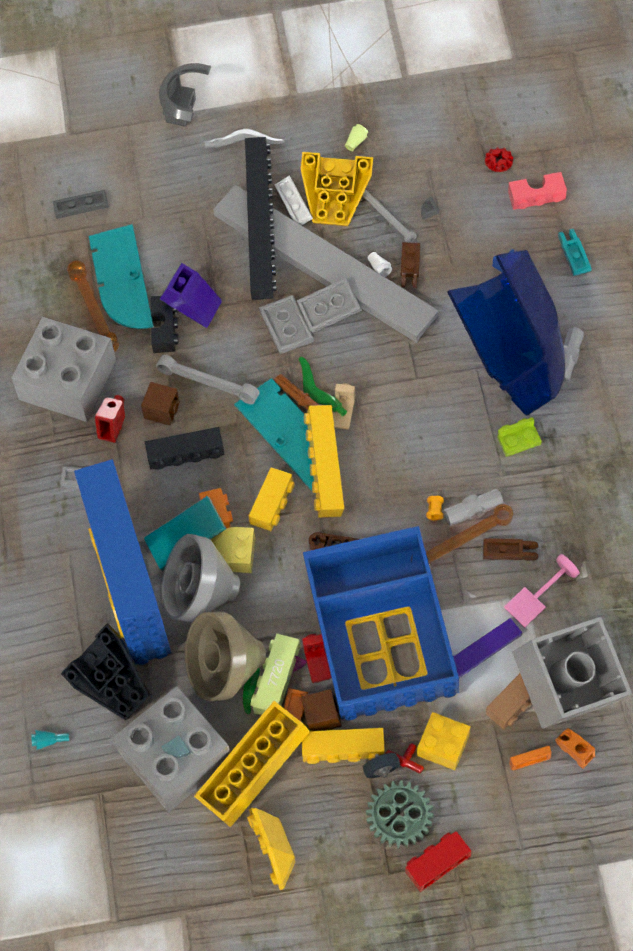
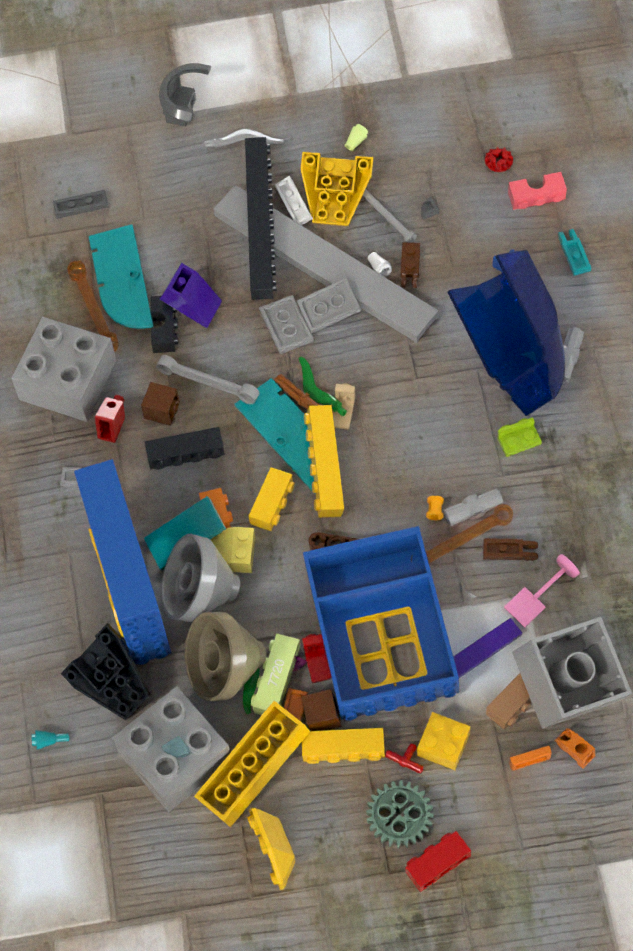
black wheel [363,753,400,778] -> none

